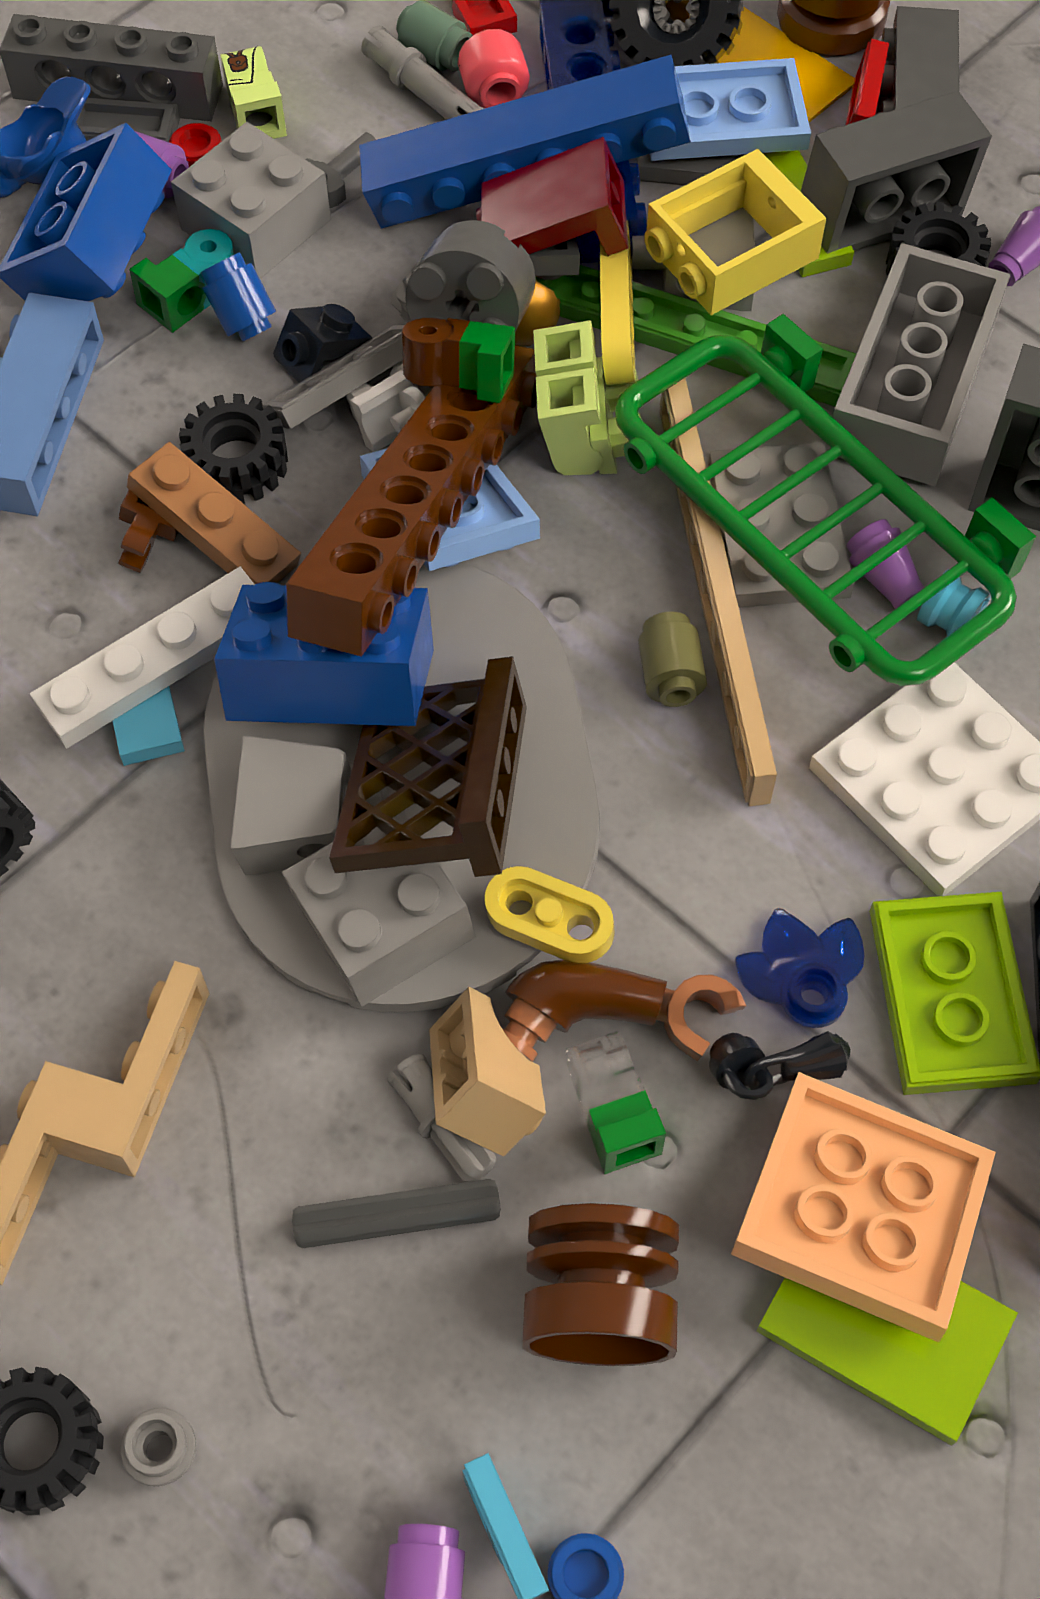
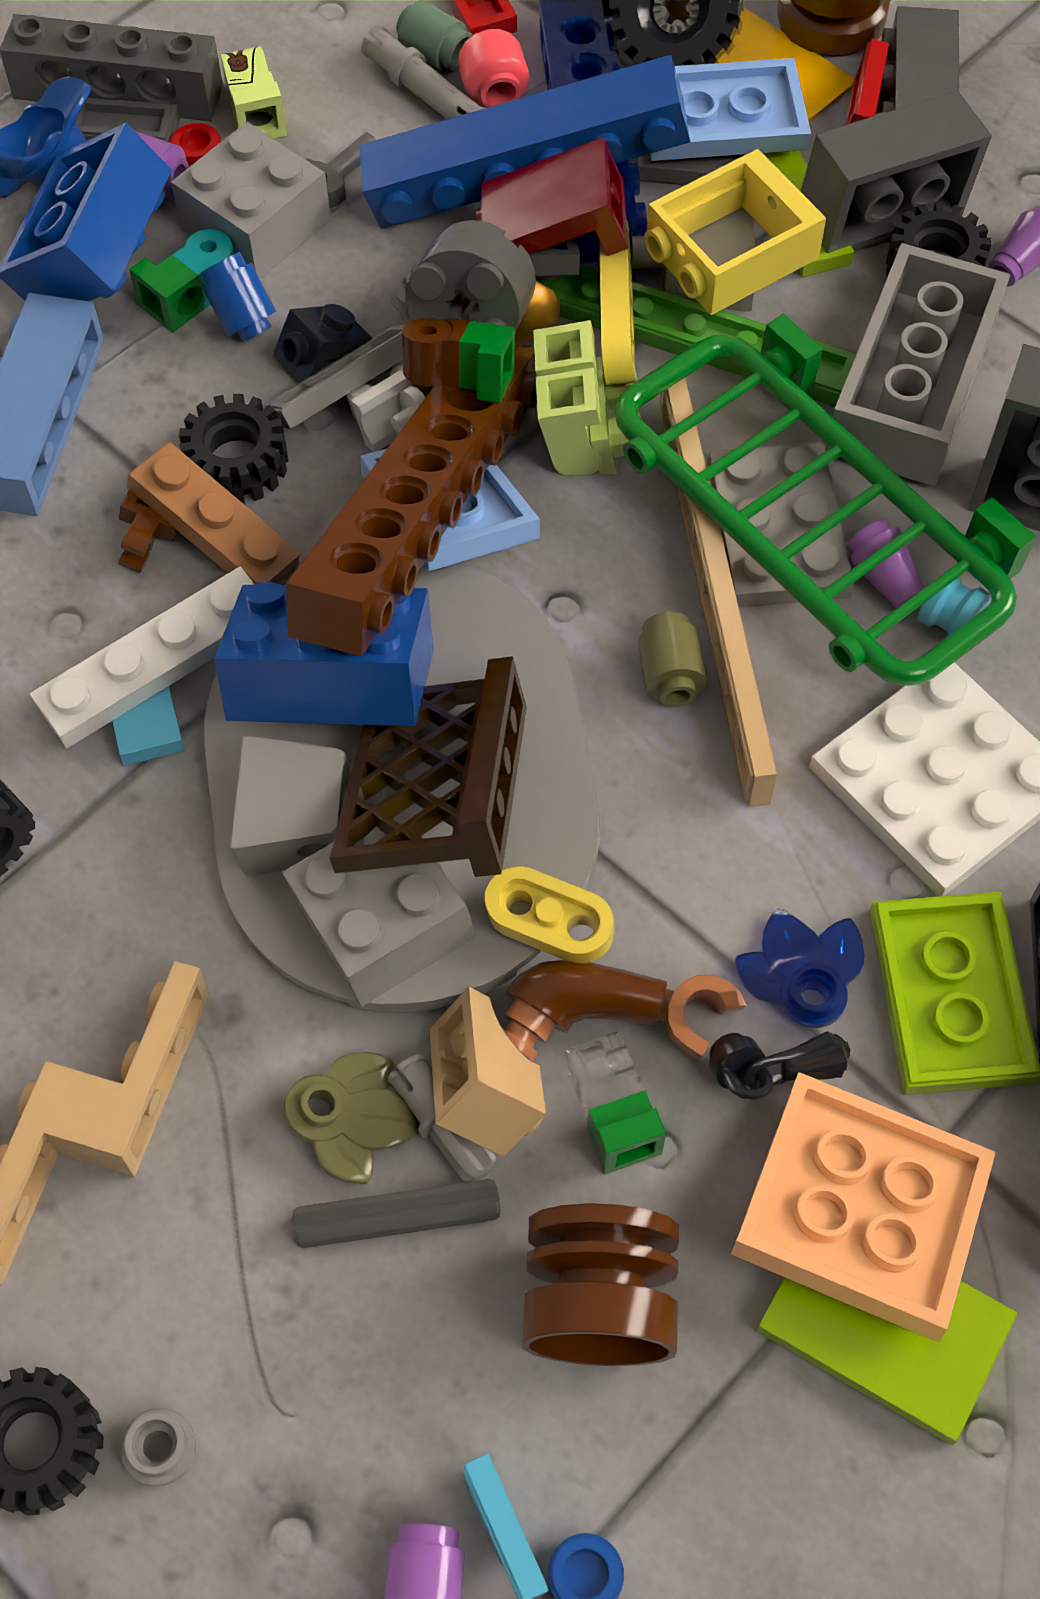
none -> olive plate [283,1052,419,1184]

